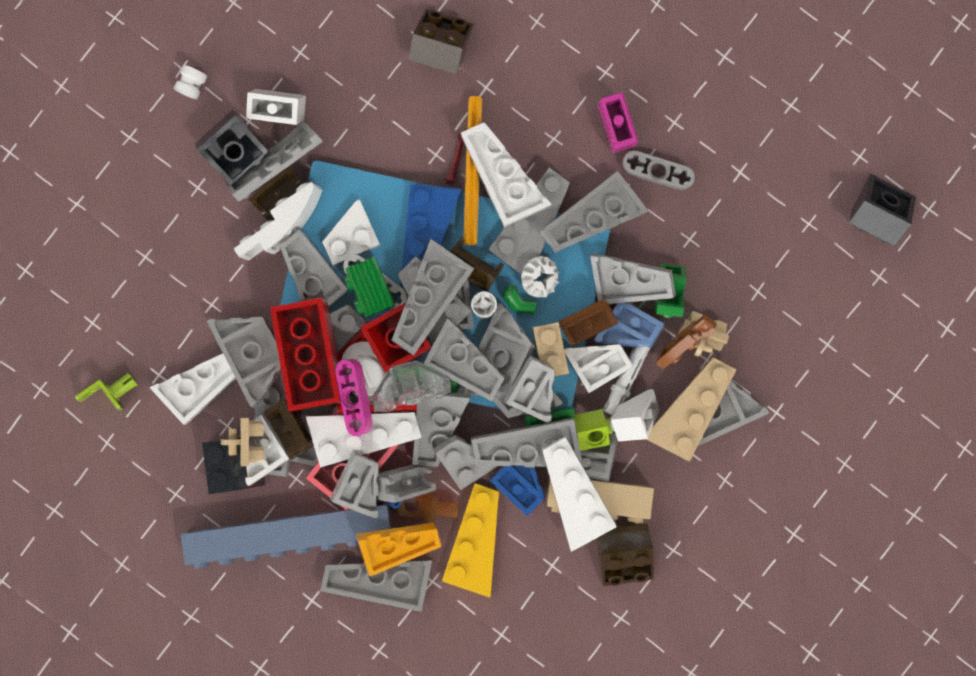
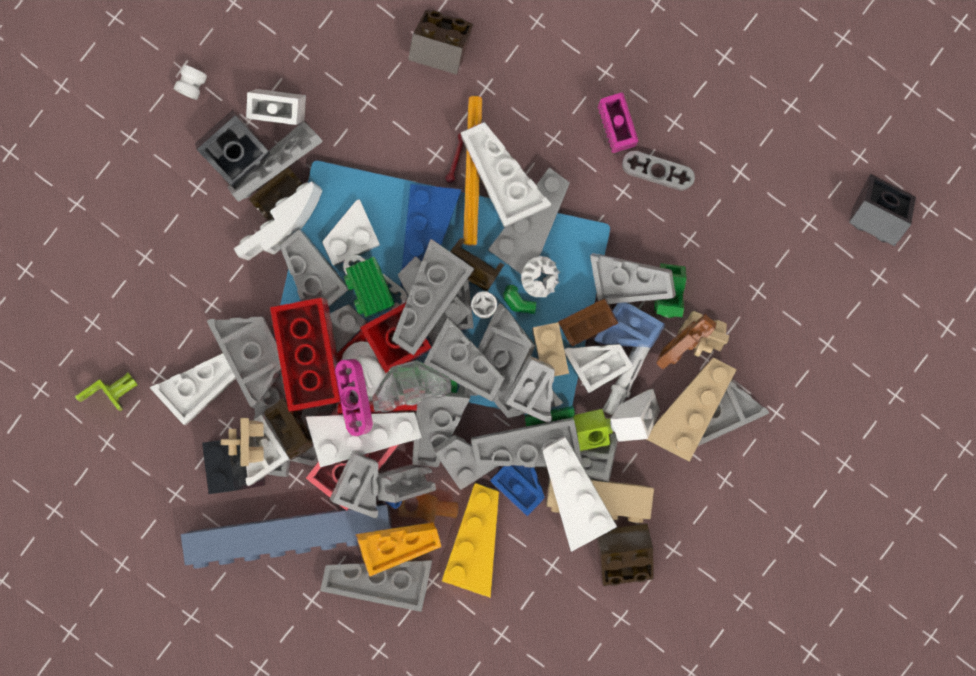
light grey wing [539,171,649,253] -> none

